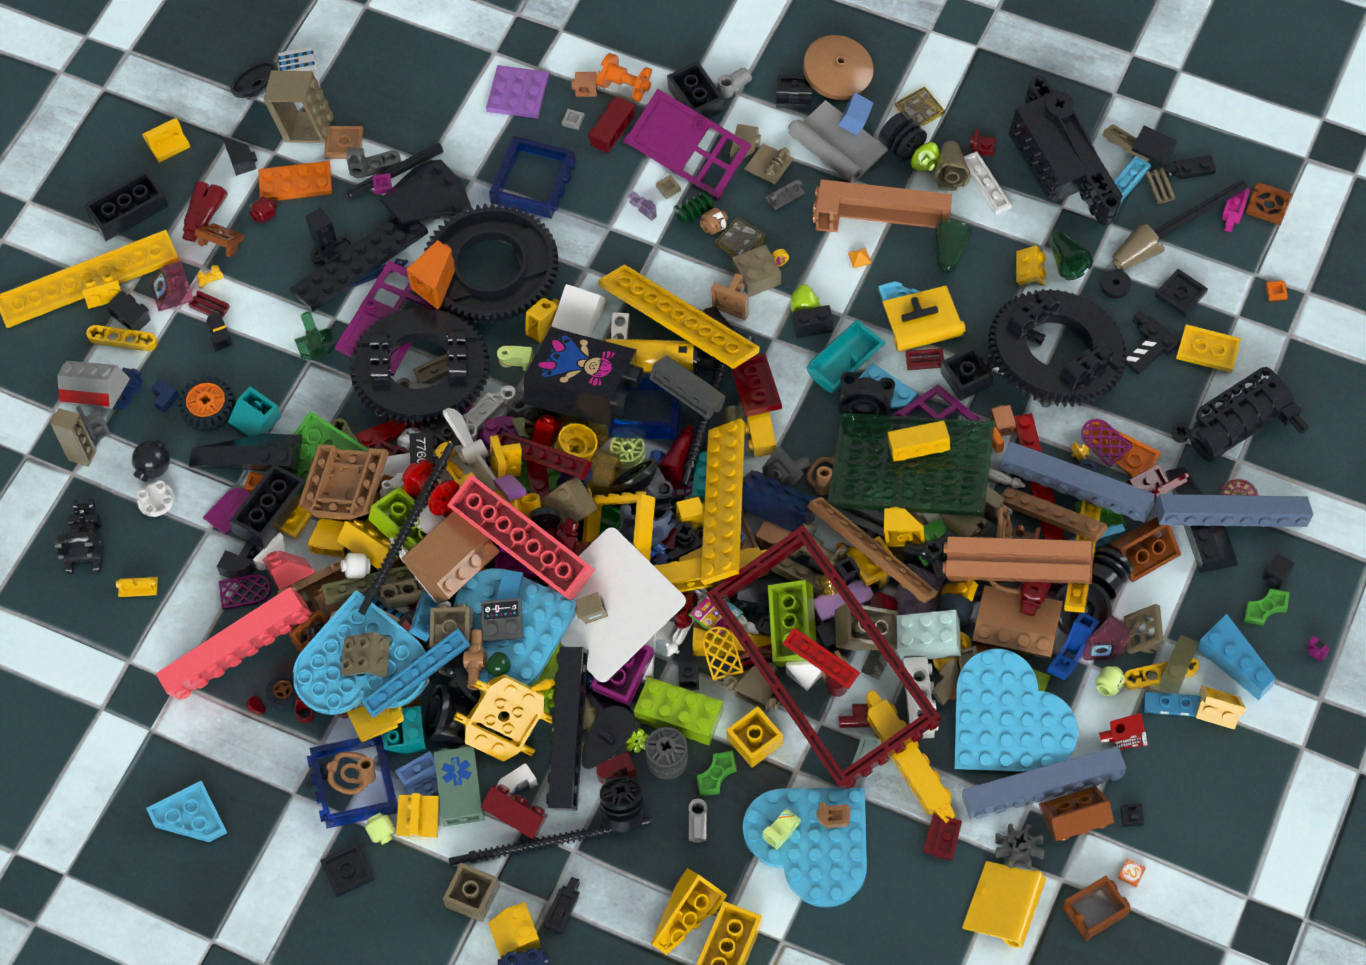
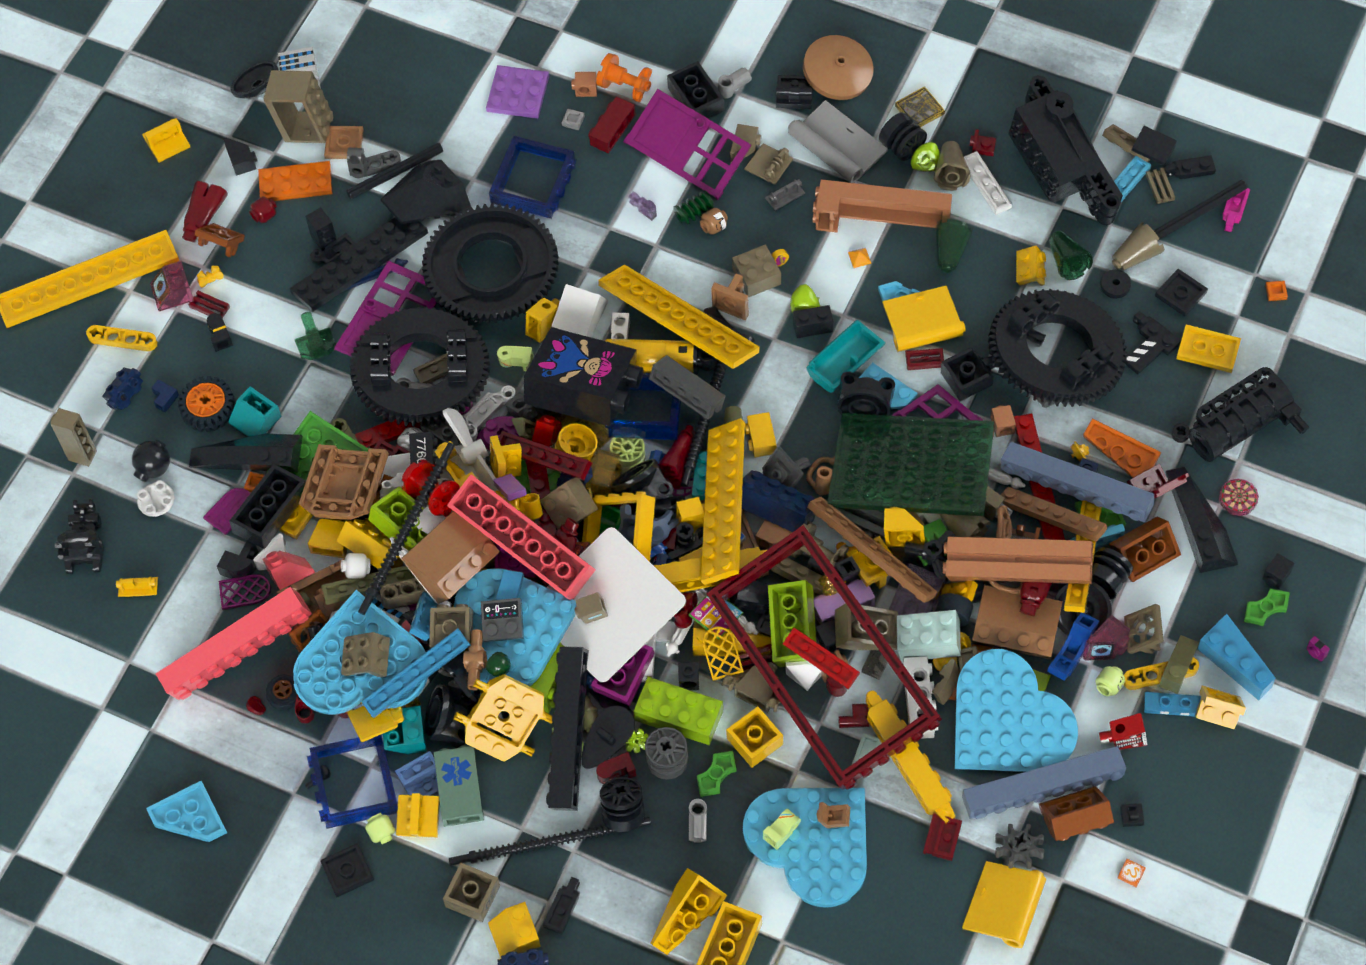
light grey slope [57,361,130,409] -> none
dark grey panel [76,406,111,442] -> none
yellow bracket [81,272,122,309] -> none
black brick [84,170,169,241] -> none
black brick [106,291,151,331] -> none
medium nougat piece [327,751,376,795] -> none
magenta plate [372,173,392,195] -> none
orange slope [407,240,455,309] -> none
dark red brick [480,784,548,839] -> none
white leg [498,763,538,795] -> none
black piece [528,507,560,530] -> none
yellow piece [531,678,555,692] -> none
dark tan plate [656,175,681,199] -> none
tile [715,217,766,257] -> none
dark red plate [730,353,782,417] -> none
medium blue panel [838,92,873,135] -> none
dark red brick [870,592,898,611] -> none
yellow brick [888,420,950,461] -> none
black piece [901,297,938,322] -> none
orange tile [989,427,1004,454] -> none
window [1063,875,1131,942] -> none
magenta window [1081,419,1132,467] -> none
sand blue brick [1154,494,1314,527] -> none
dark orange piece [1246,182,1293,226] -> none

